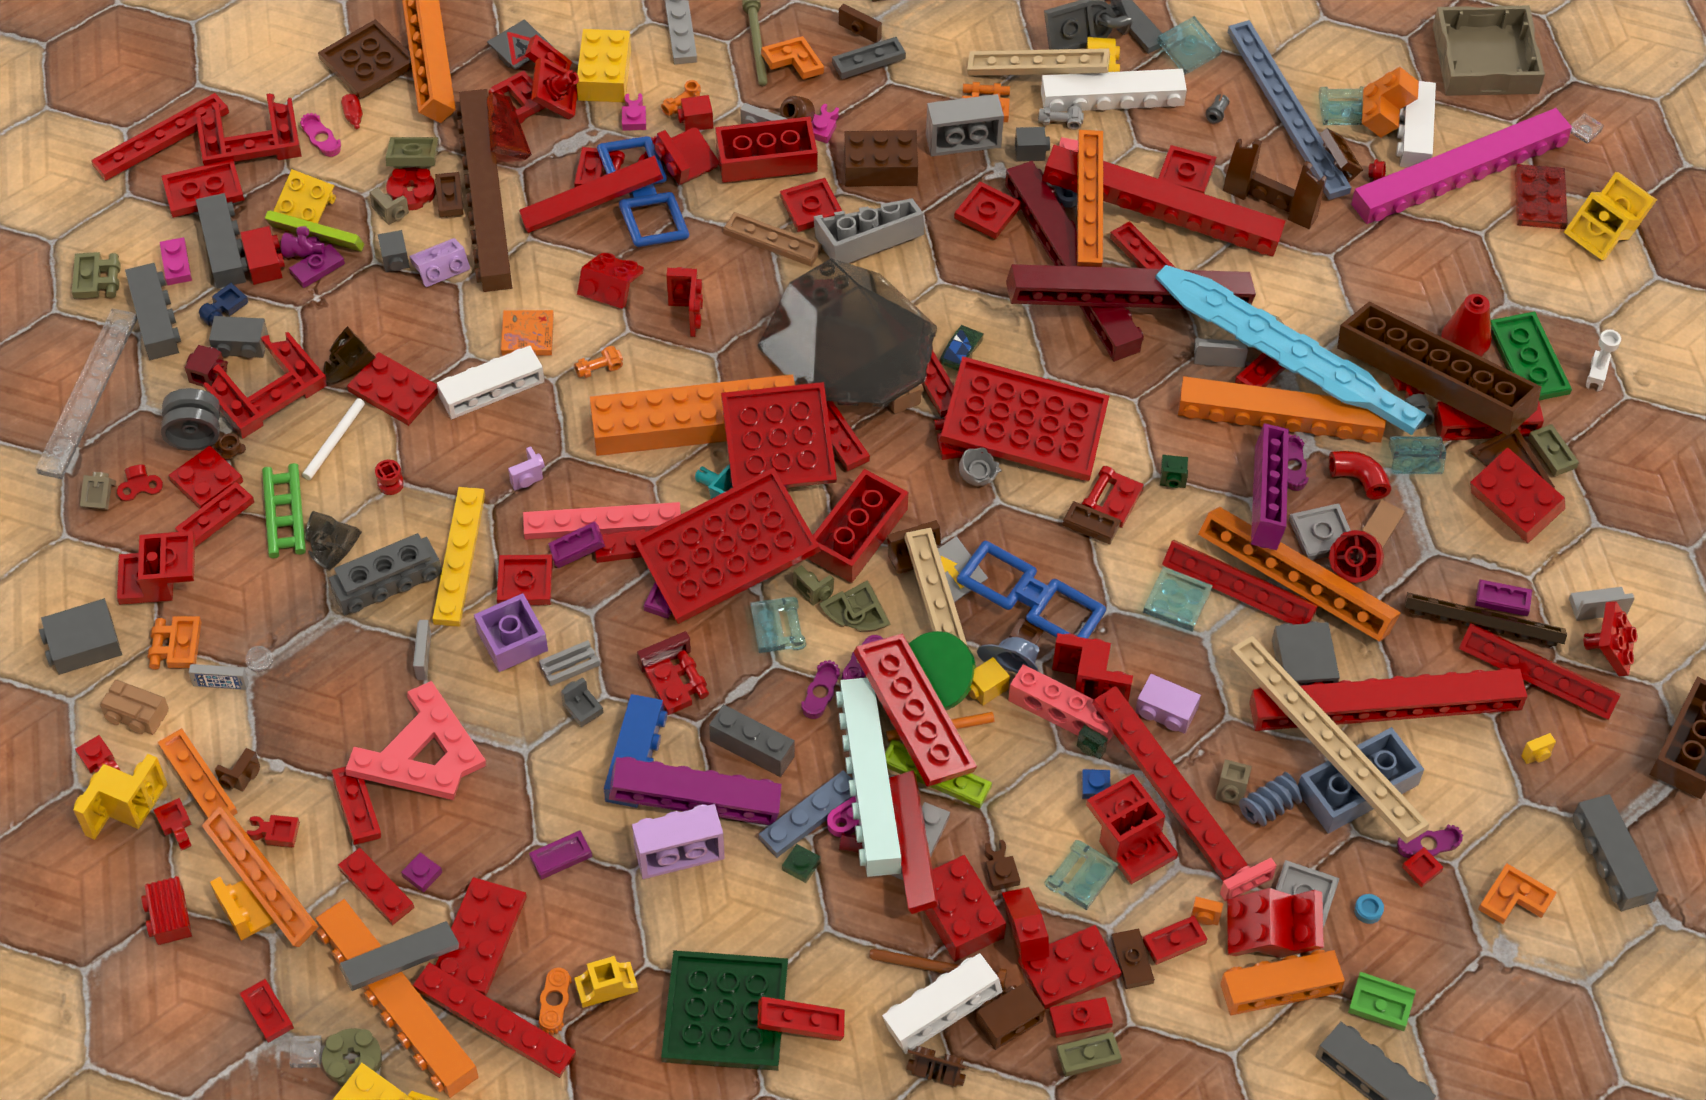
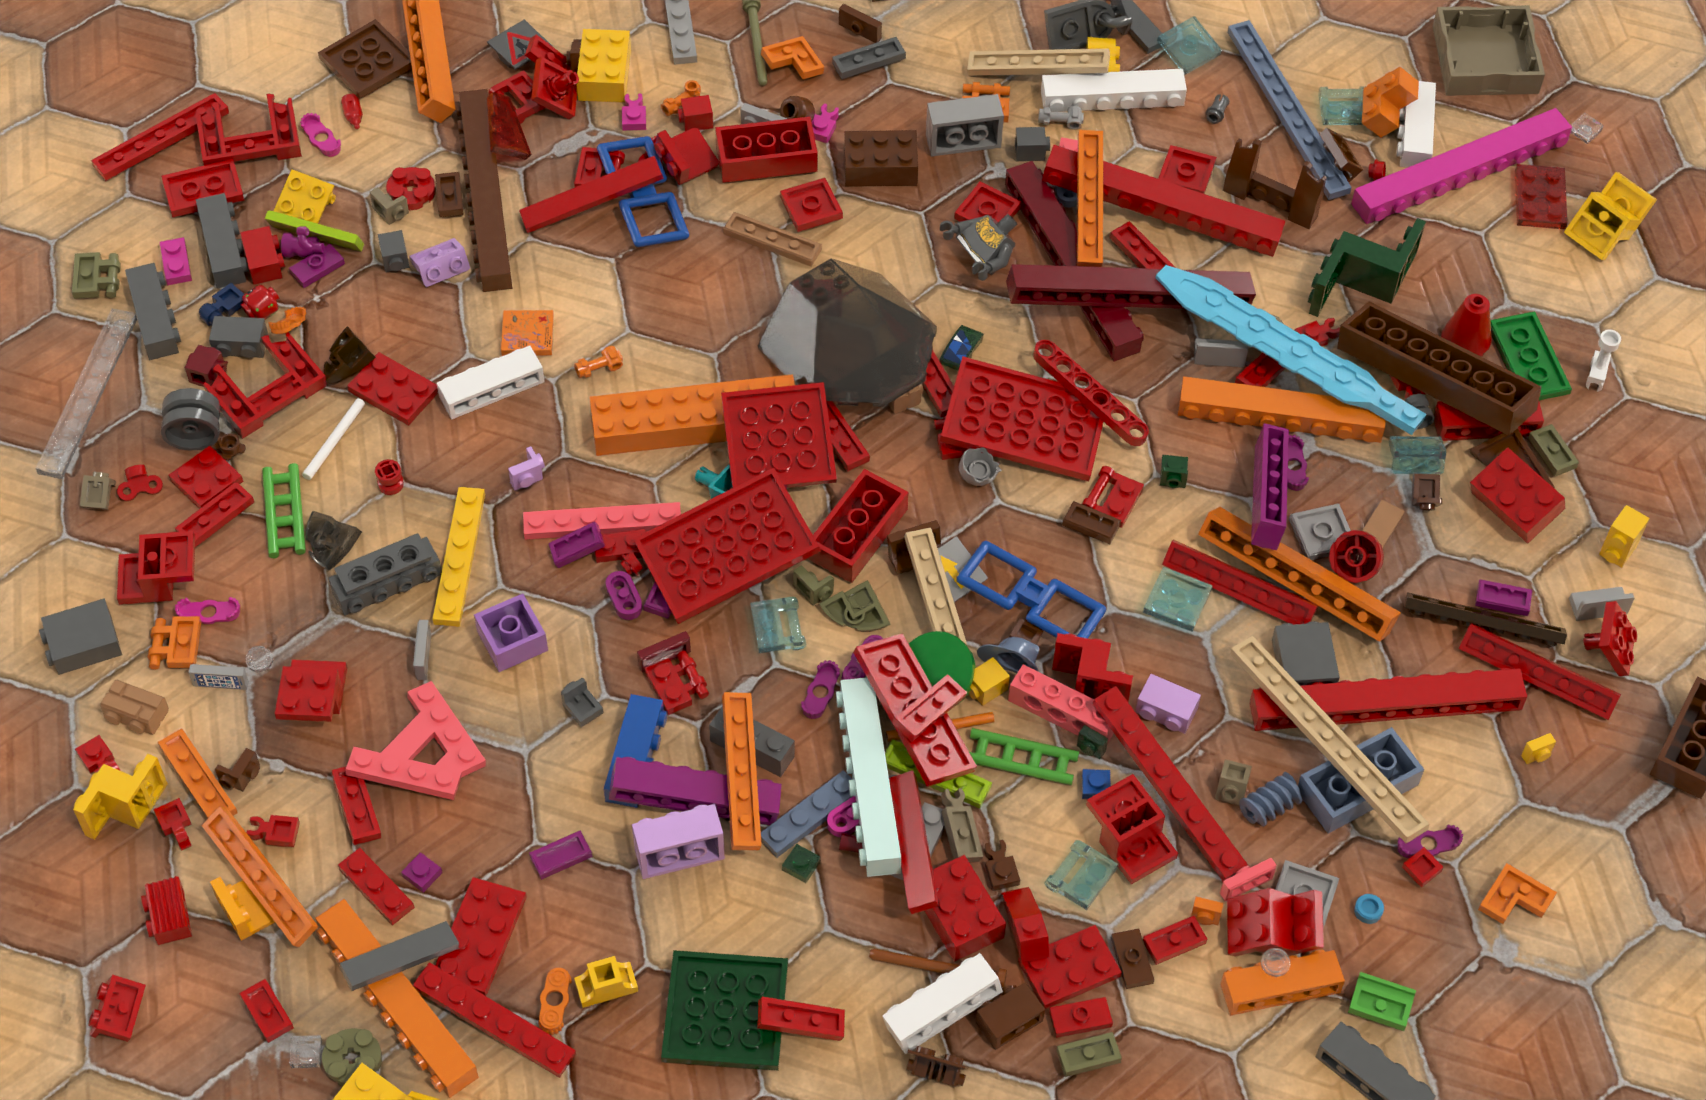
olive plate [386,137,439,169] -> none
red plate [497,555,553,605] -> none
light grey tile [539,640,600,686] -> none
red bracket [577,253,644,309] -> none
red bracket [666,267,703,337] -> none
light grey wedge [814,198,924,268] -> none
red cylinder [1329,451,1391,500] -> none
dark grey brick [1573,794,1659,912] -> none
none -> red bracket [88,974,146,1042]
none -> dark pink piece [175,597,240,624]
none -> red head [241,285,280,320]
none -> orange piece [268,306,306,334]
none -> red bracket [275,660,347,722]
none -> reddish brown plate [566,39,582,73]
none -> magenta plate [606,571,642,620]
none -> red plate [620,551,644,576]
none -> orange plate [722,692,762,850]
none -> plate [892,674,967,742]
none -> dark grey torso [940,214,1017,281]
none -> dark tan plate [941,788,984,862]
none -> bright green bar [969,728,1080,785]
none -> red beam [1033,340,1149,446]
none -> clear plate [1261,948,1290,977]
none -> red plate [1294,318,1340,347]
none -> dark green bracket [1308,218,1426,317]
none -> reddish brown bracket [1412,473,1442,511]
none -> yellow brick [1599,505,1650,568]

